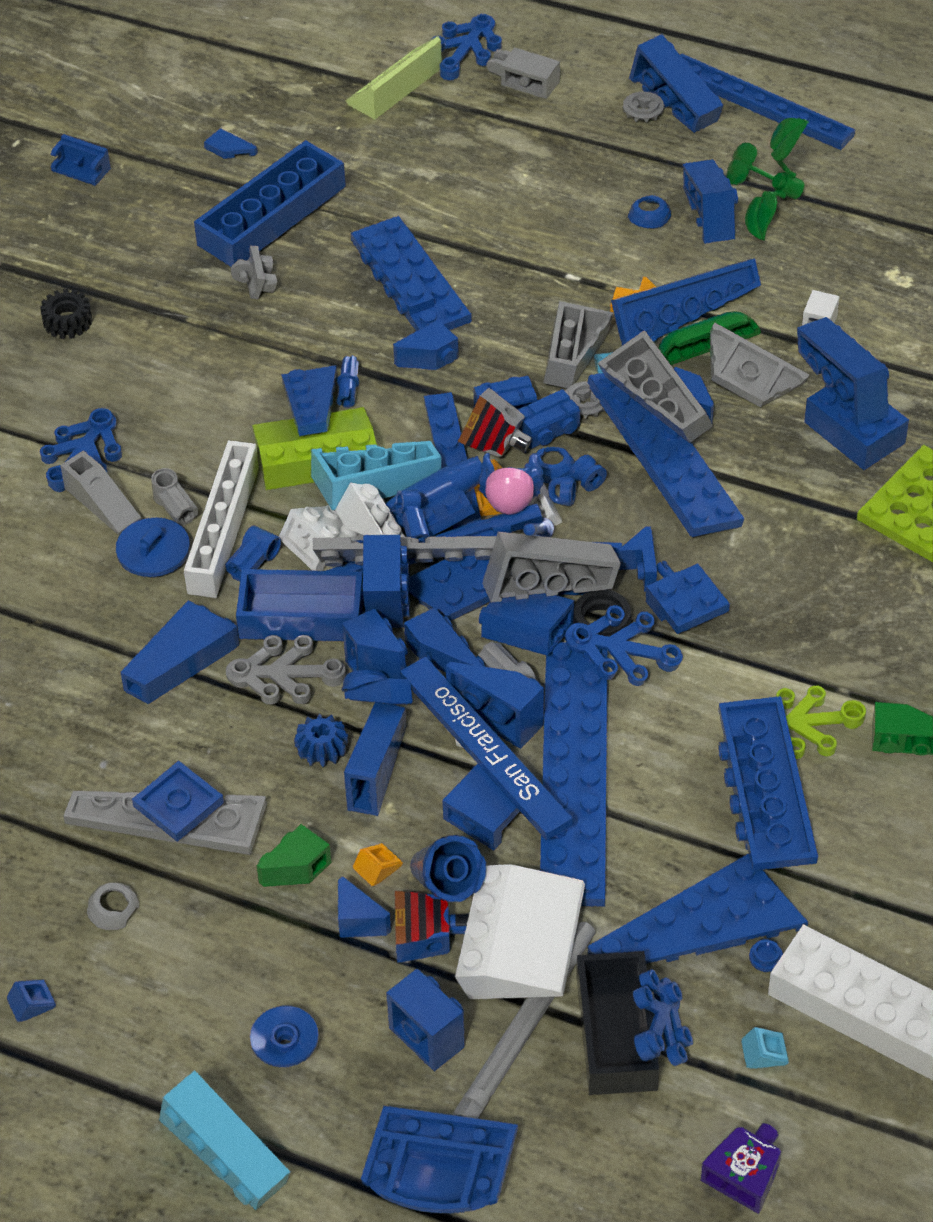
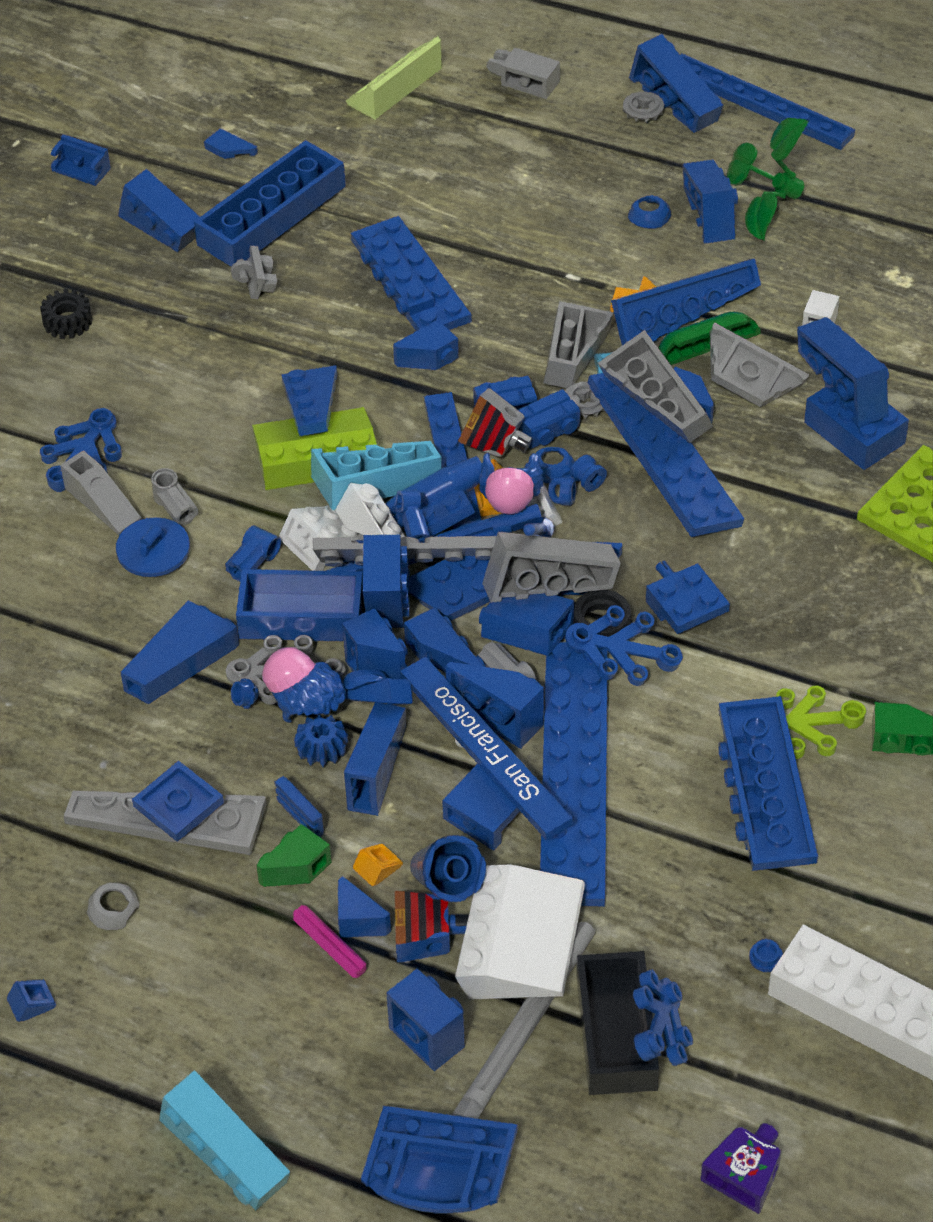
white brick [184,440,259,598] -> none
blue dish [250,1006,319,1067] -> none
blue axle [337,355,359,408] -> none
blue plant [431,14,502,80] -> none
blue wing [588,854,808,964] -> none
blue slope [618,526,657,592] -> none
medium azure slope [741,1027,789,1069] -> none
none -> blue wedge [118,169,200,252]
none -> blue plate [231,678,258,709]
none -> blue hair [262,647,346,723]
none -> blue tile [274,776,324,837]
none -> dark pink axle [293,905,367,978]

